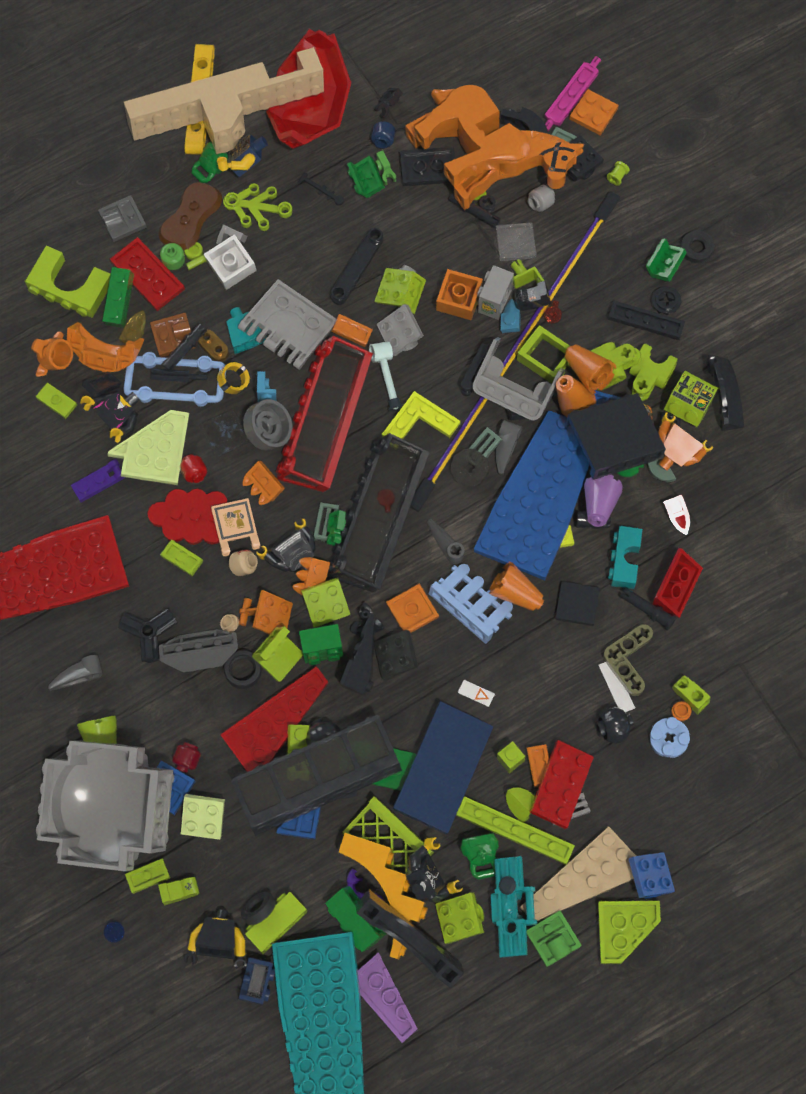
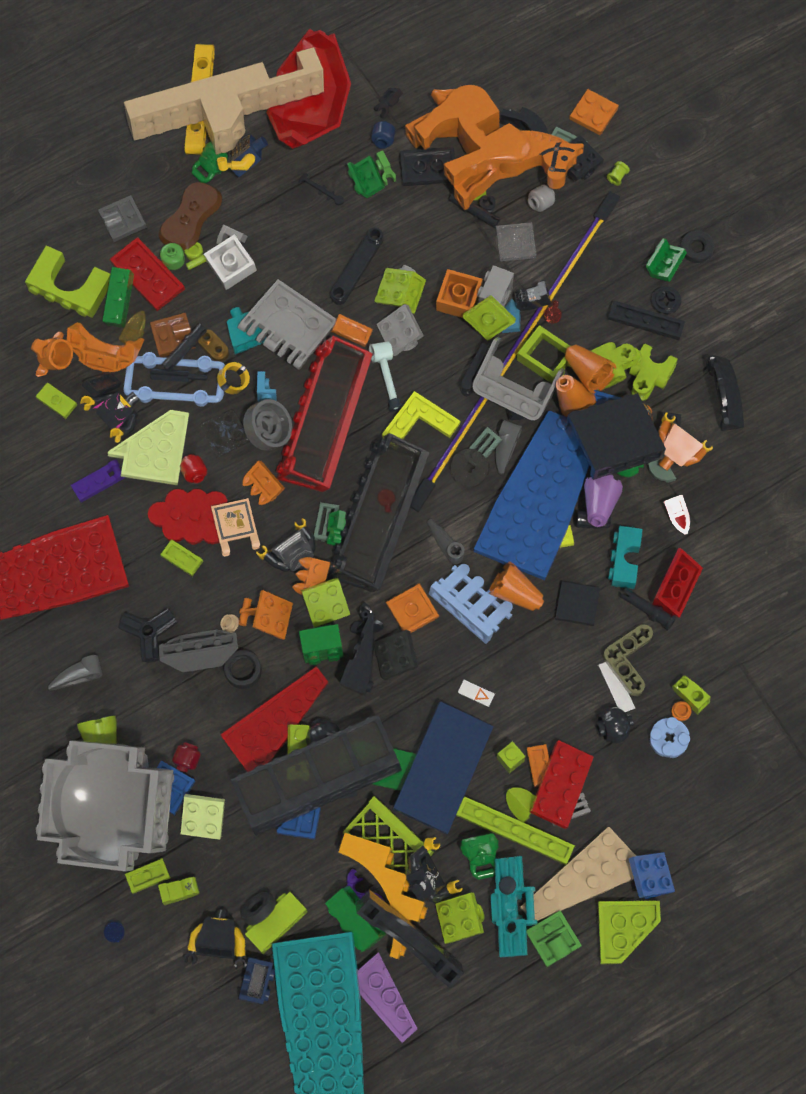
lime plant [223,183,292,231] -> none
tan head [229,550,258,576] -> none
lime bracket [252,626,303,682] -> none
lime bracket [511,259,544,289] -> none
dark pink plate [545,56,601,131] -> none
lime slope [664,371,718,427] -> none
none -> lime tile [463,295,516,341]

